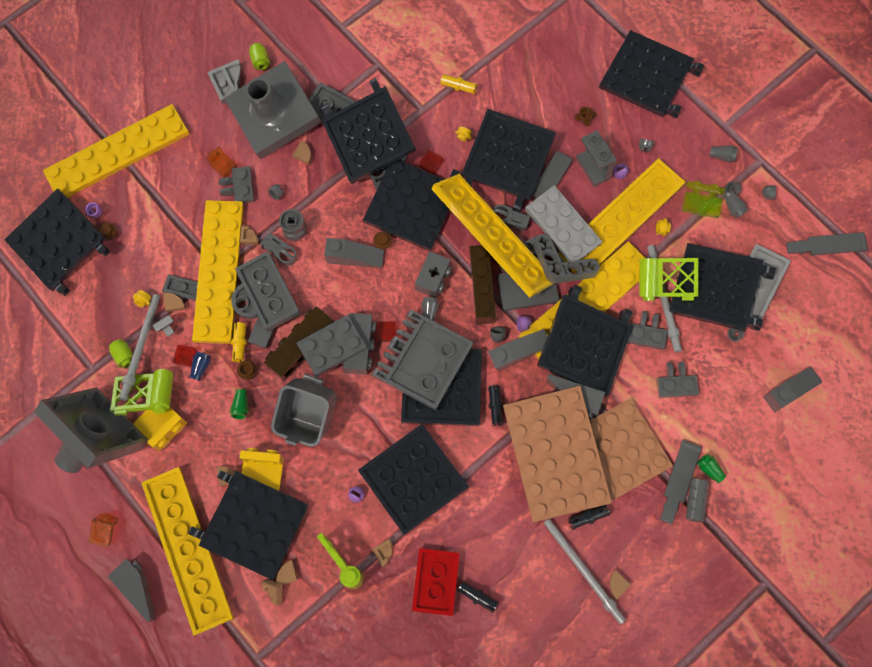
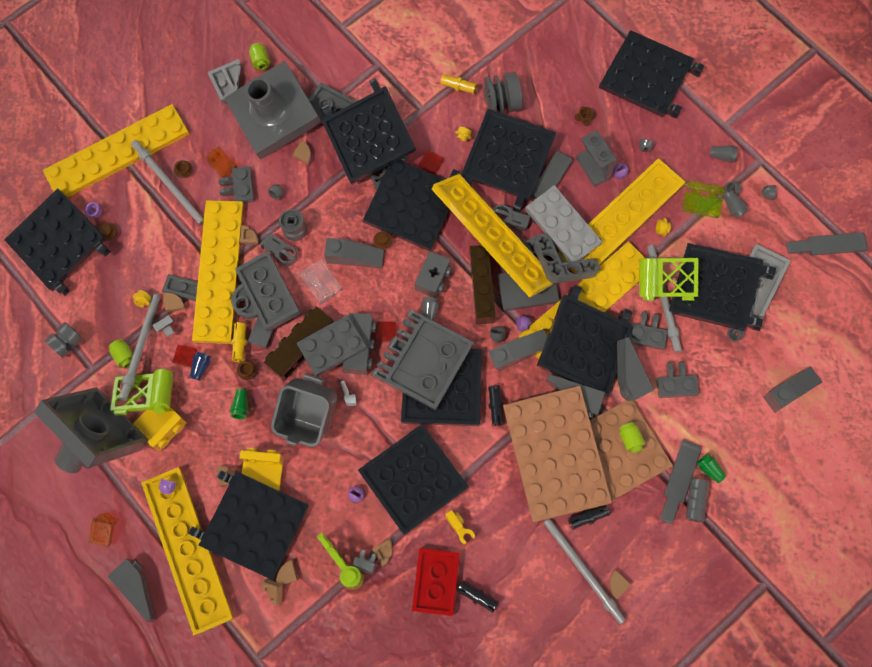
none -> dark grey wheel [44,322,83,358]
none -> light grey bar [131,140,204,225]
none -> medium lavender hinge [159,479,177,494]
none -> reddish brown plate [174,160,193,178]
none -> clear plate [299,259,343,305]
none -> white hand [340,381,356,406]
none -> light grey tile [352,550,376,575]
none -> yellow plate [445,510,475,545]
none -> dark grey wheel [484,72,522,113]
none -> dark grey slope [617,337,654,401]
none -> lime brick [619,422,646,454]

